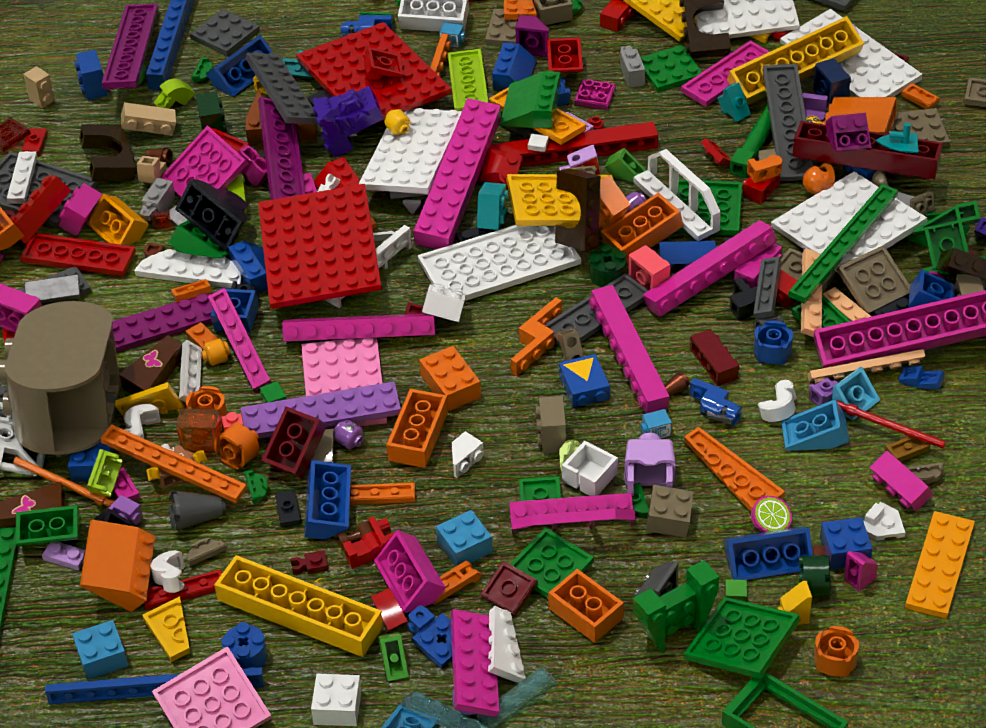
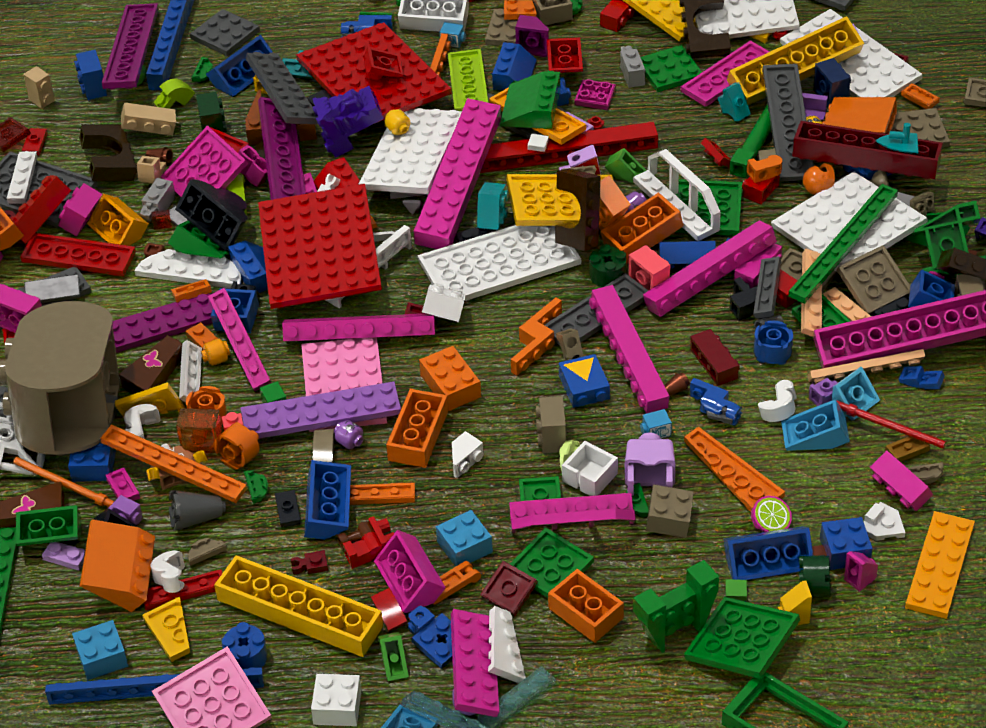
lime hinge [87,449,123,498] -> none
dark red brick [261,406,327,480] -> none
red slope [479,148,523,189] -> none
dark grey slope [634,561,679,597] -> none
orange brick [814,626,859,678] -> none
magenta slope [825,113,872,152] -> none

